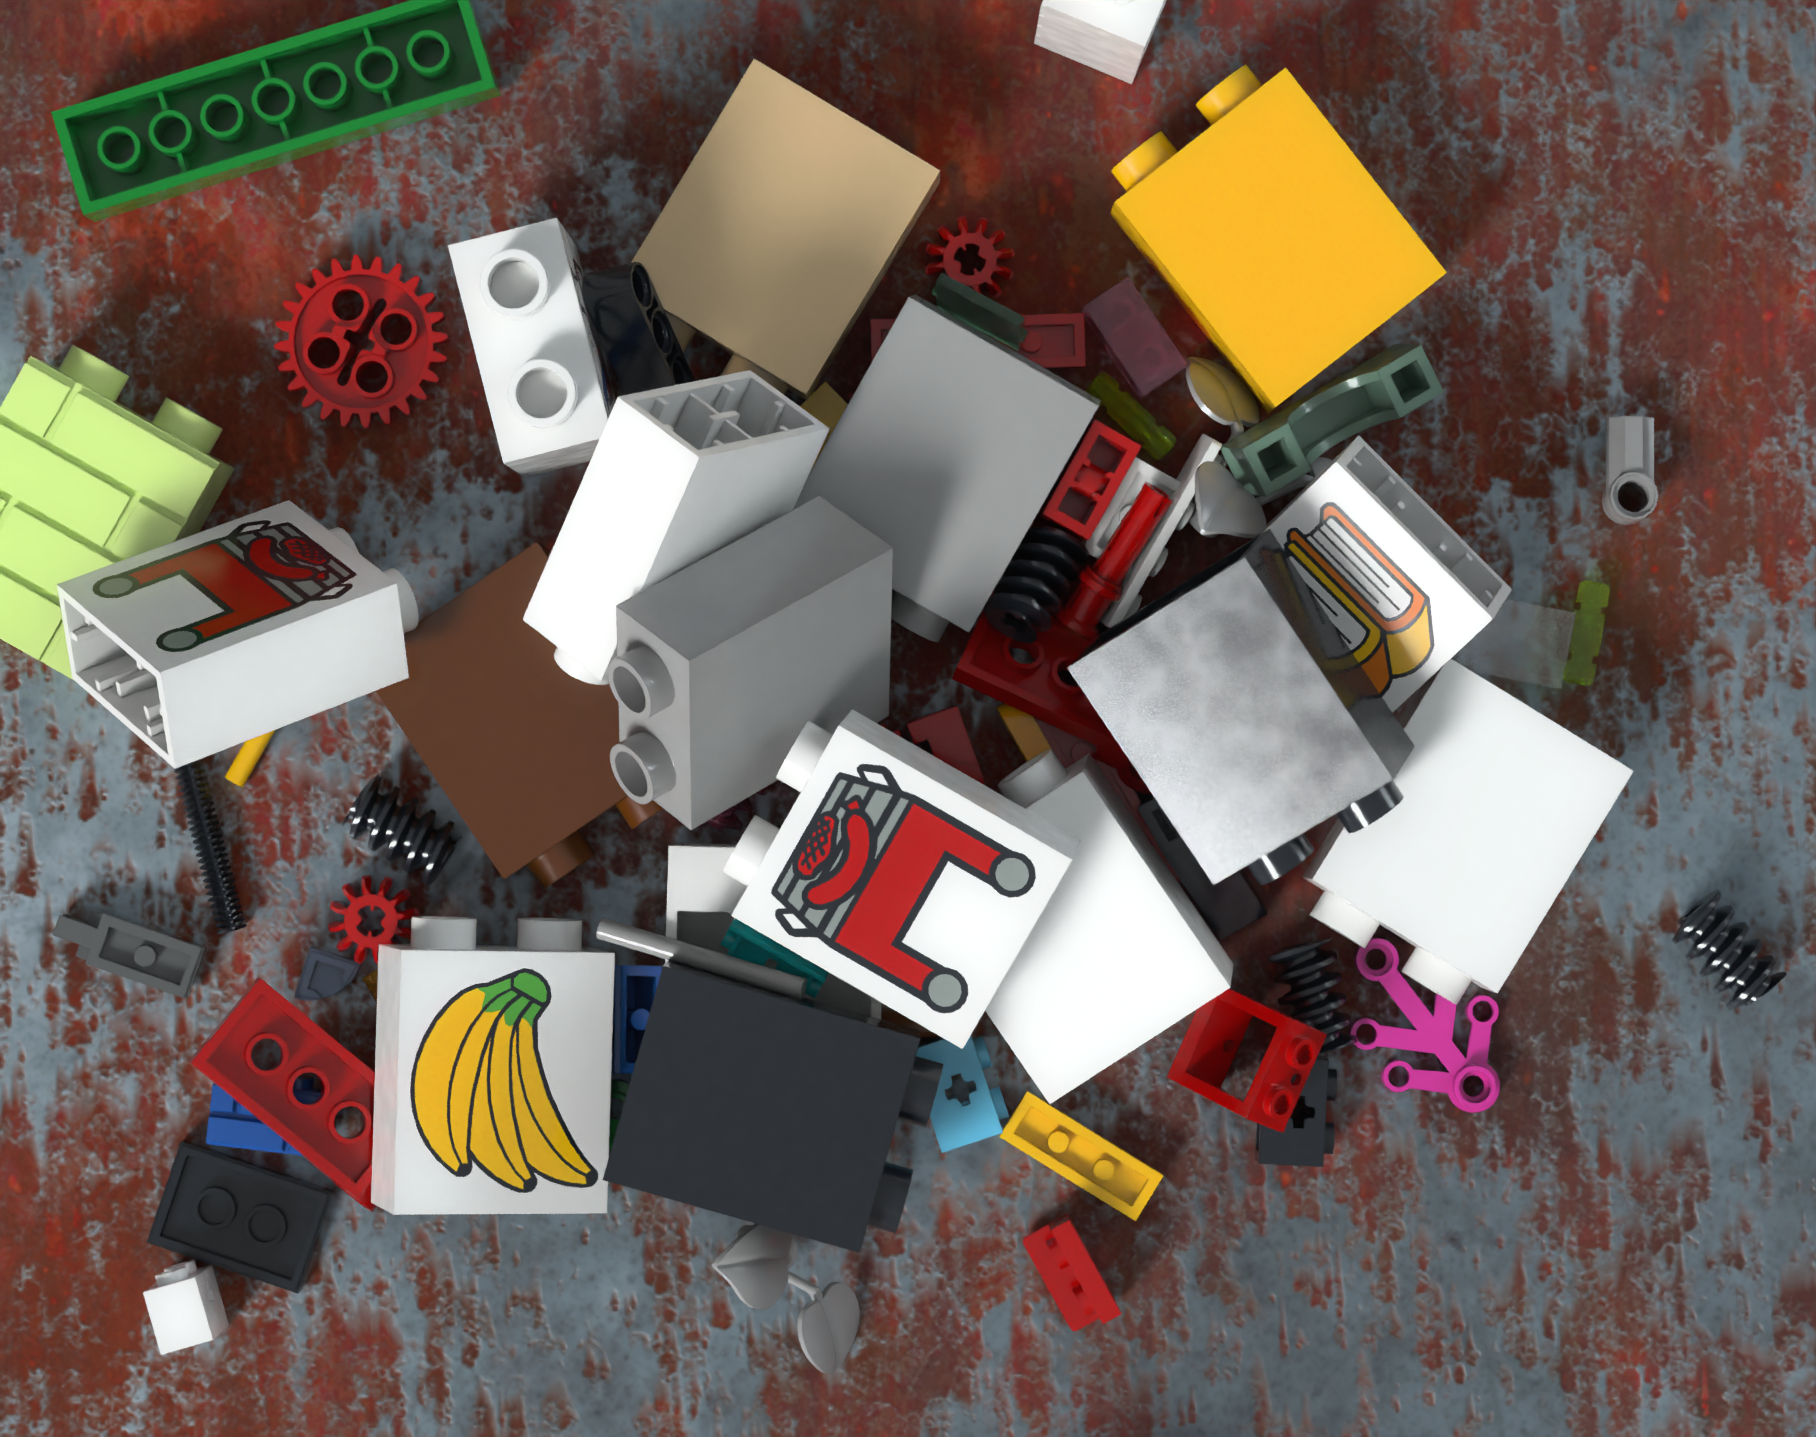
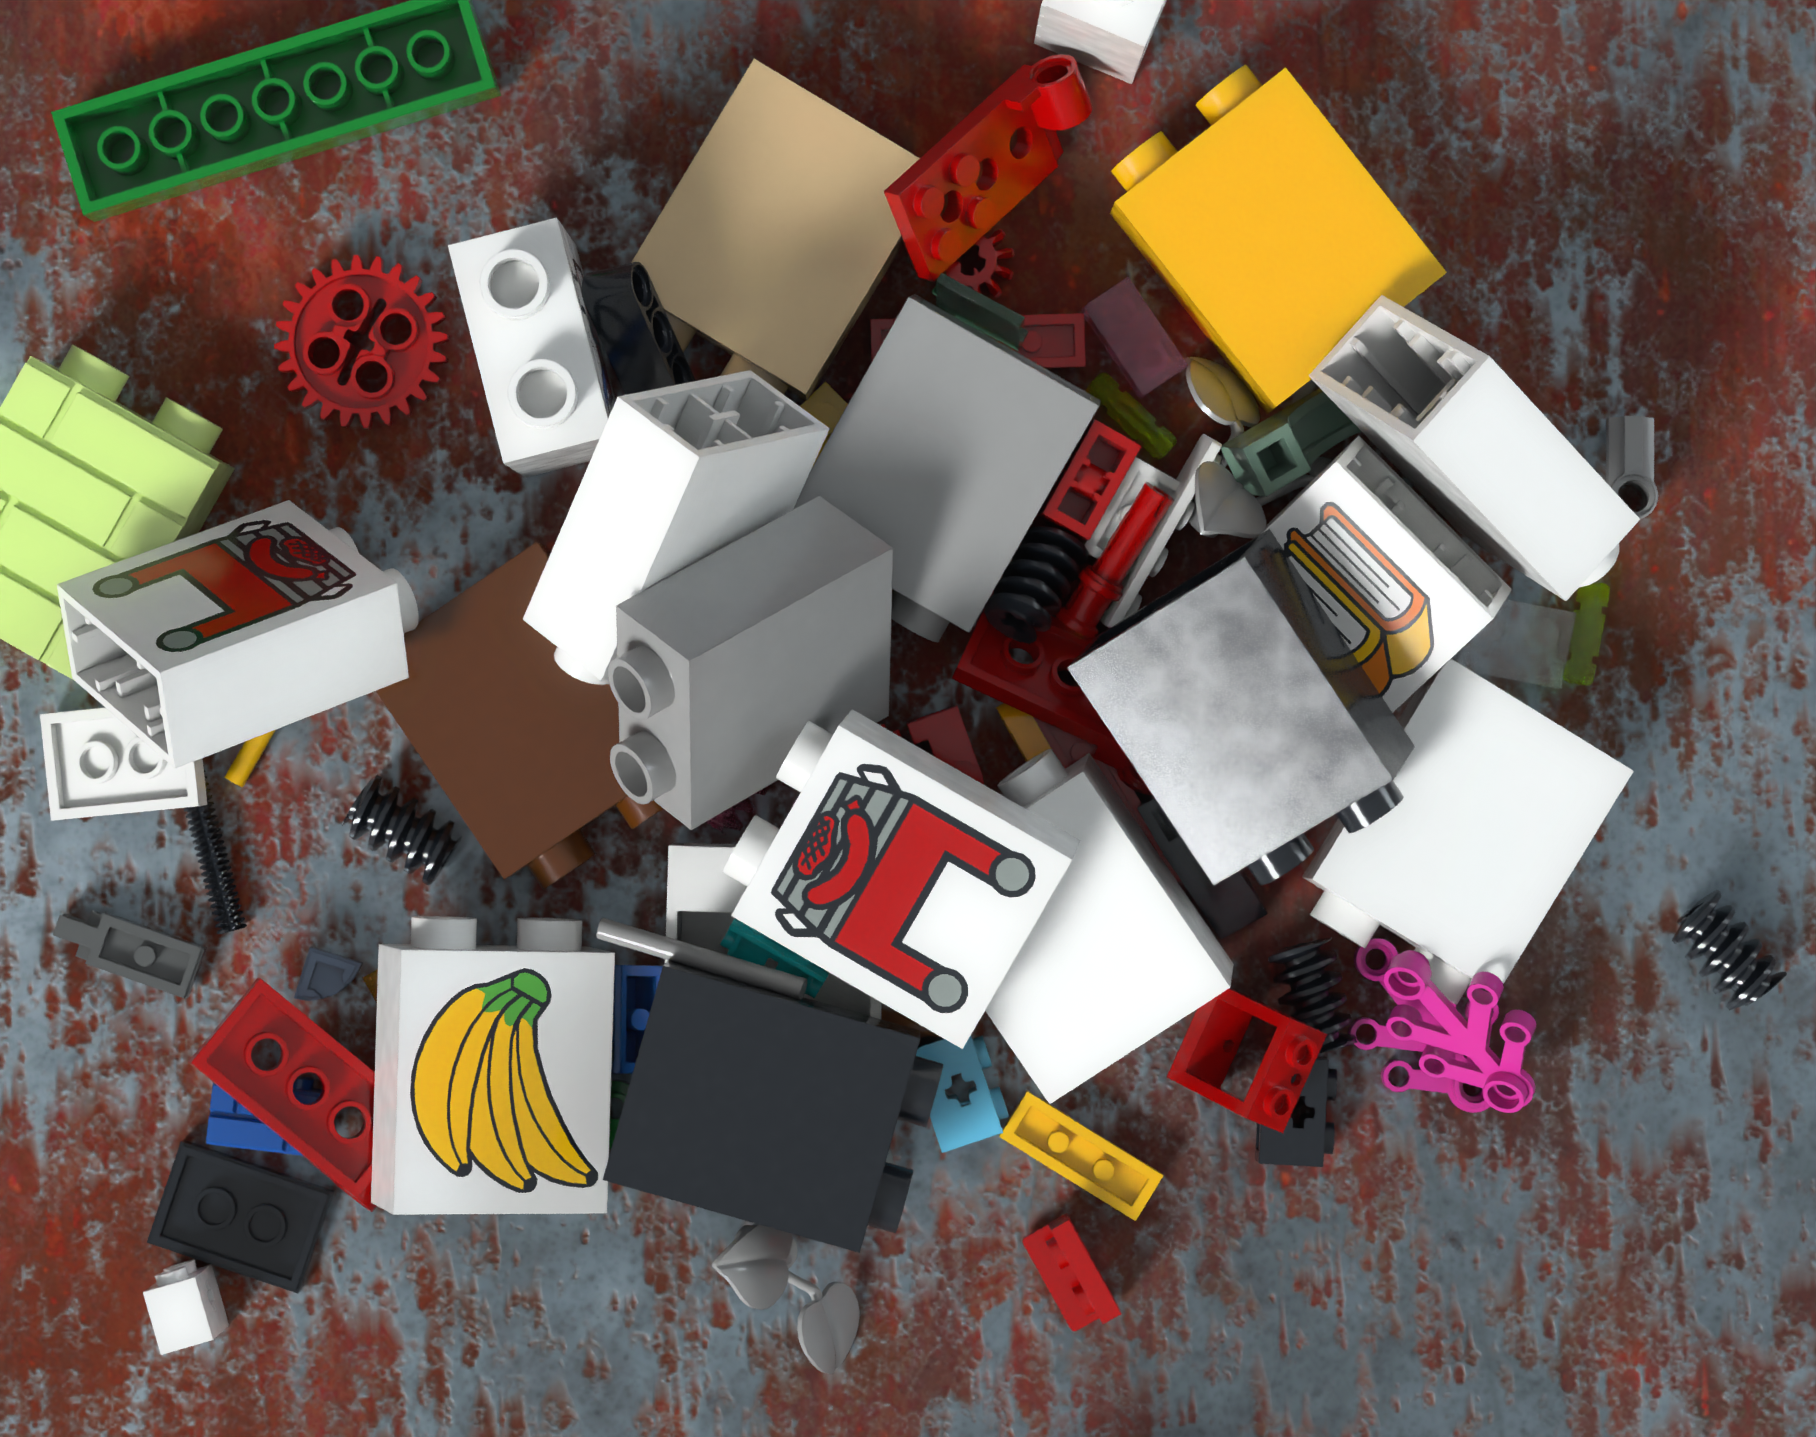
red gear [328,875,420,965] -> none
none -> white plate [40,708,207,821]
none -> red hinge [884,54,1093,282]
none -> white brick [1308,295,1640,601]
none -> dark pink plant [1383,950,1536,1113]

